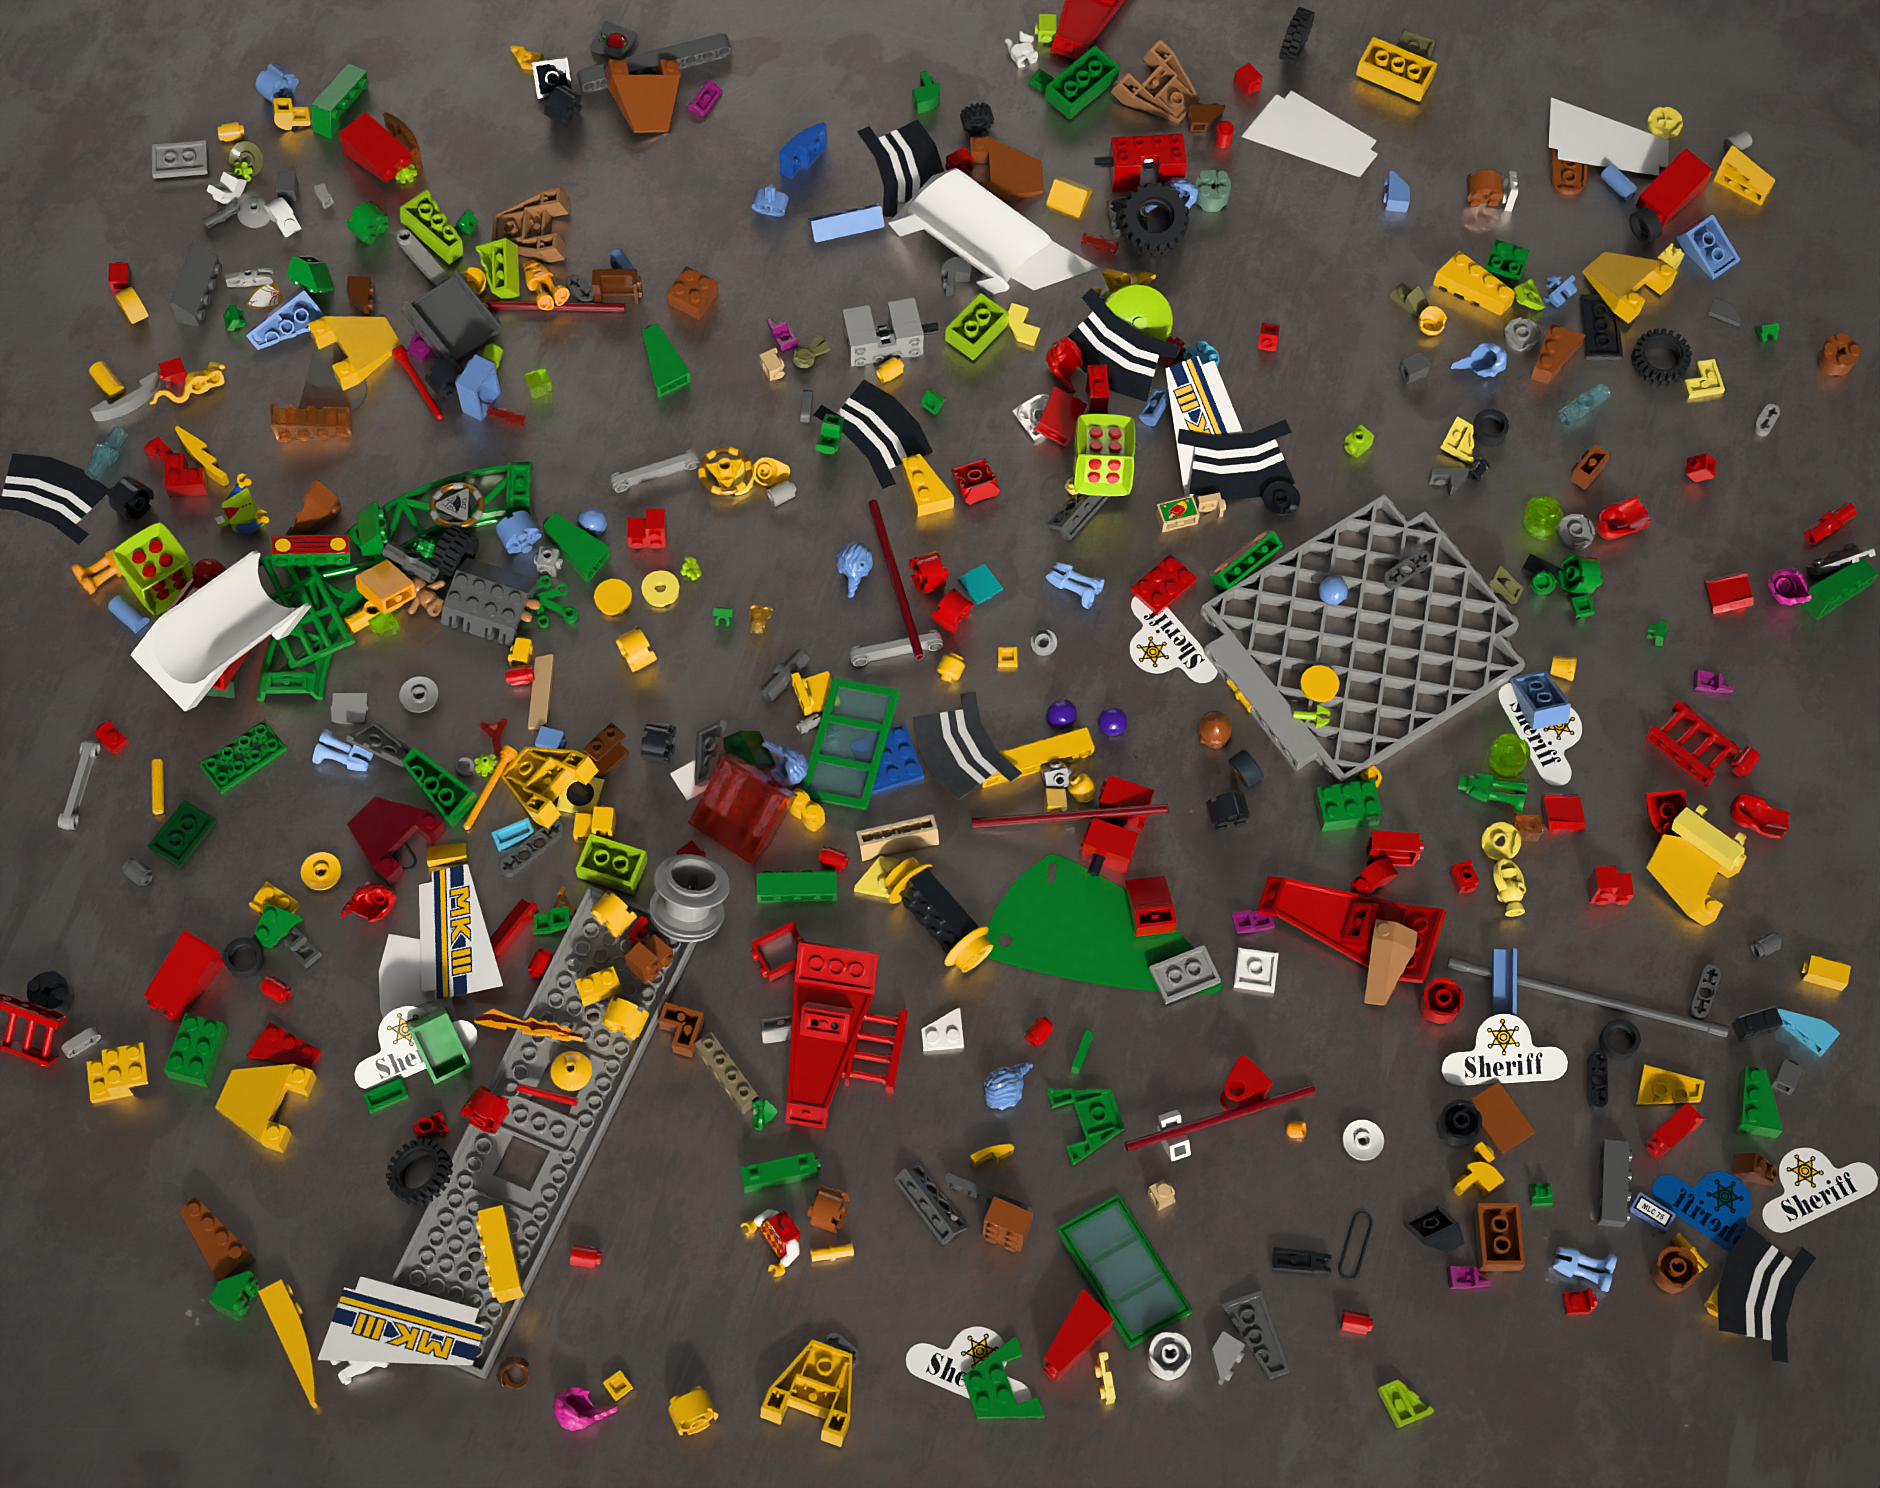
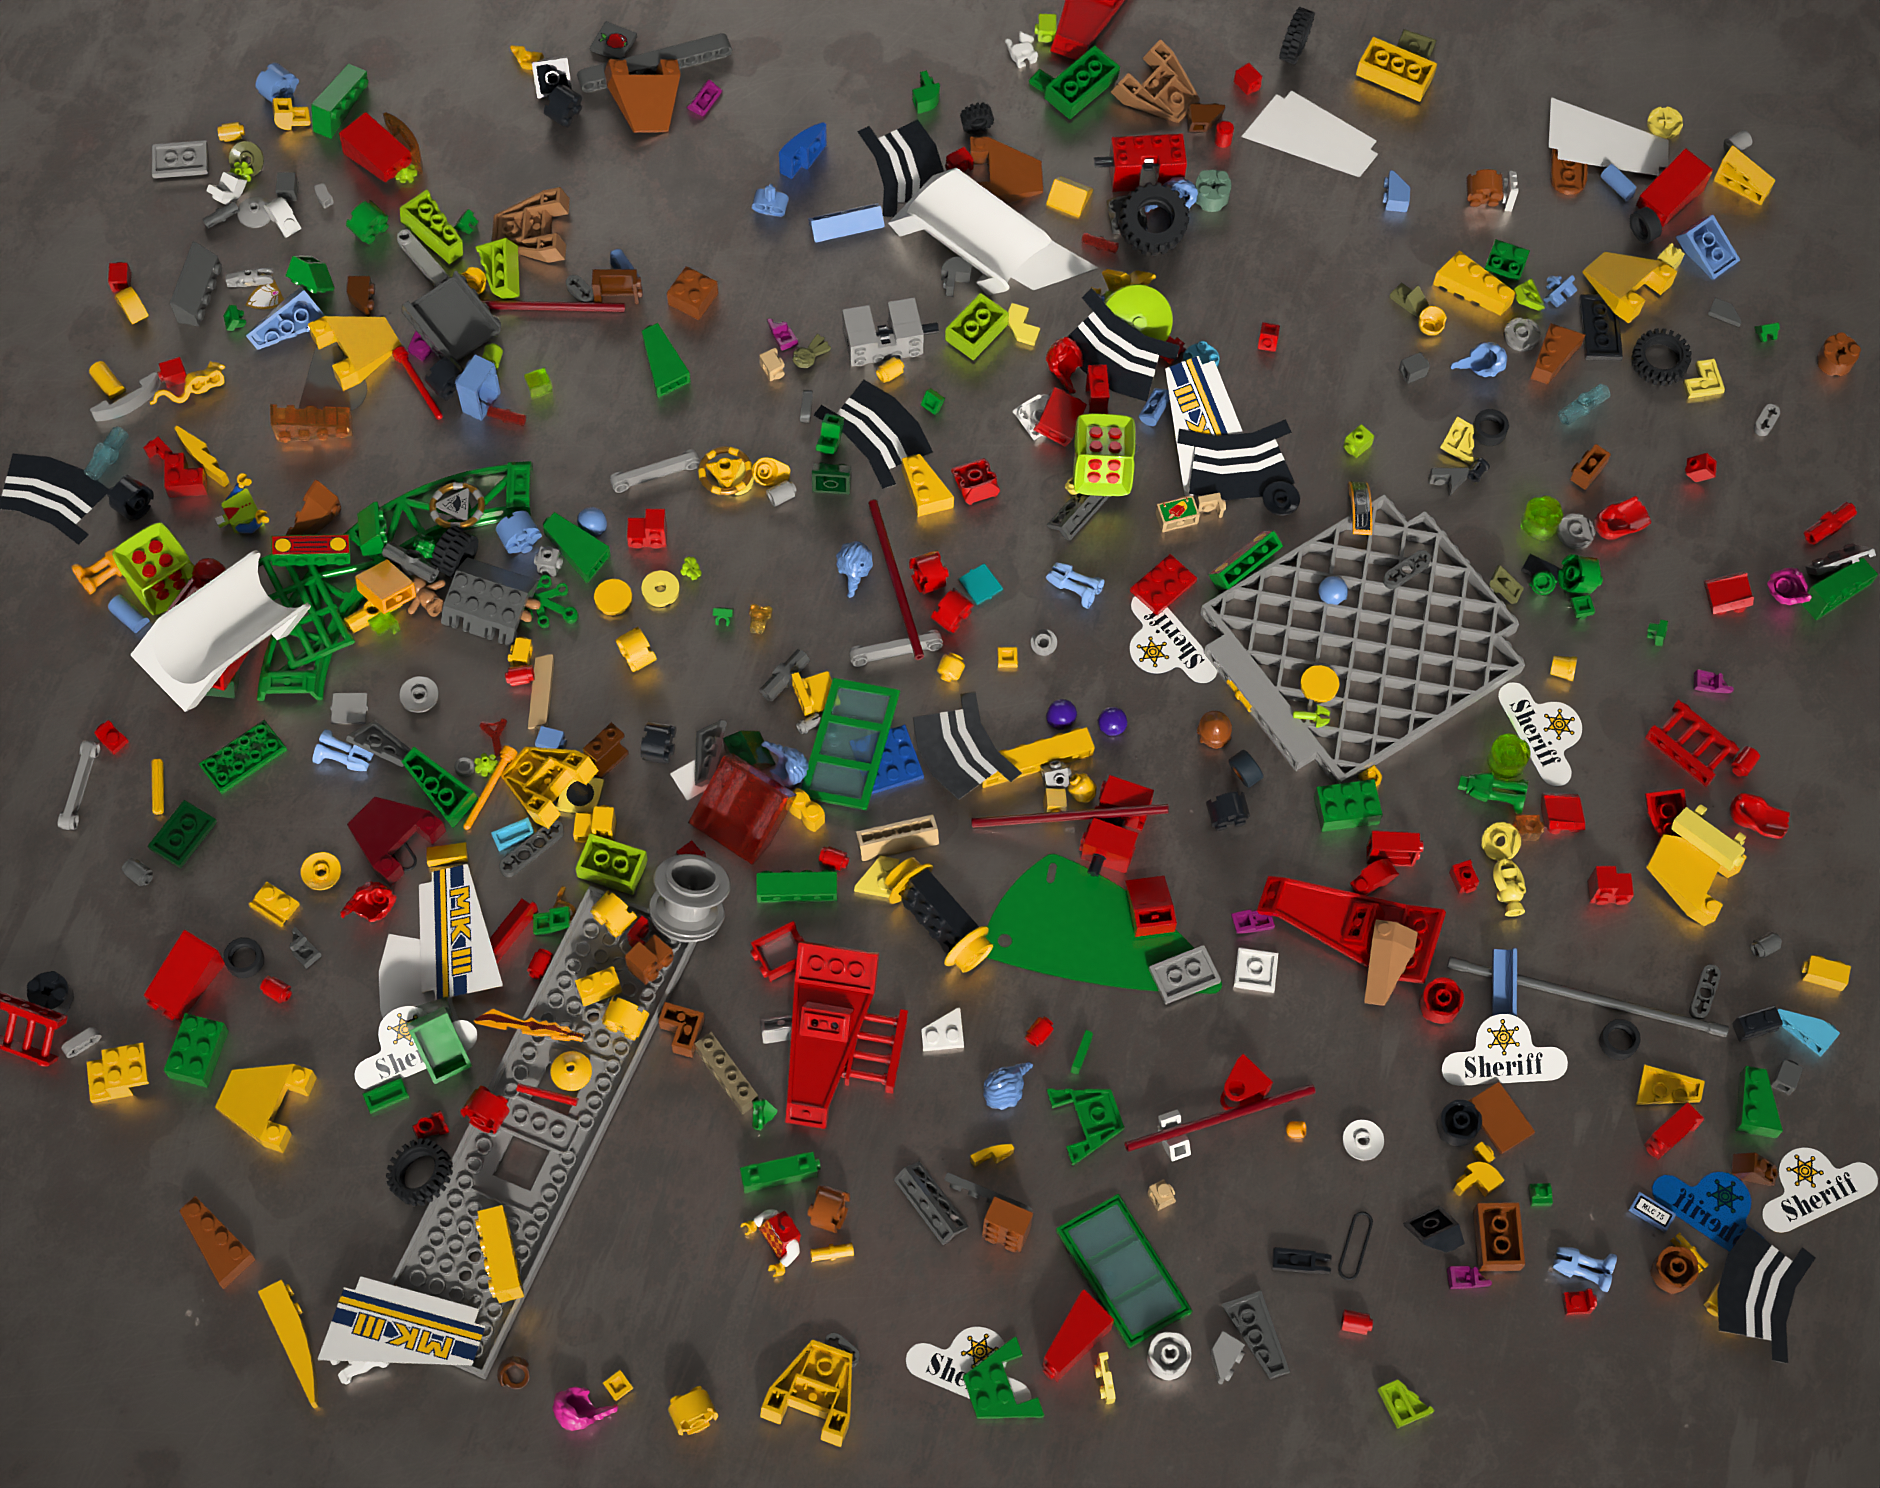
green slope [208,1271,260,1321] -> none
red wing [246,1022,322,1070] -> none
green wing [252,903,303,949] -> none
light orange piece [523,260,570,310] -> none
red brick [570,1244,603,1268] -> none
medium blue slope [1510,670,1571,730] -> none
black beam [1587,1050,1608,1110] -> none
dark grey brick [1597,1139,1632,1228] -> none
none -> dark green slope [812,462,851,495]
none -> slope [1348,481,1372,535]

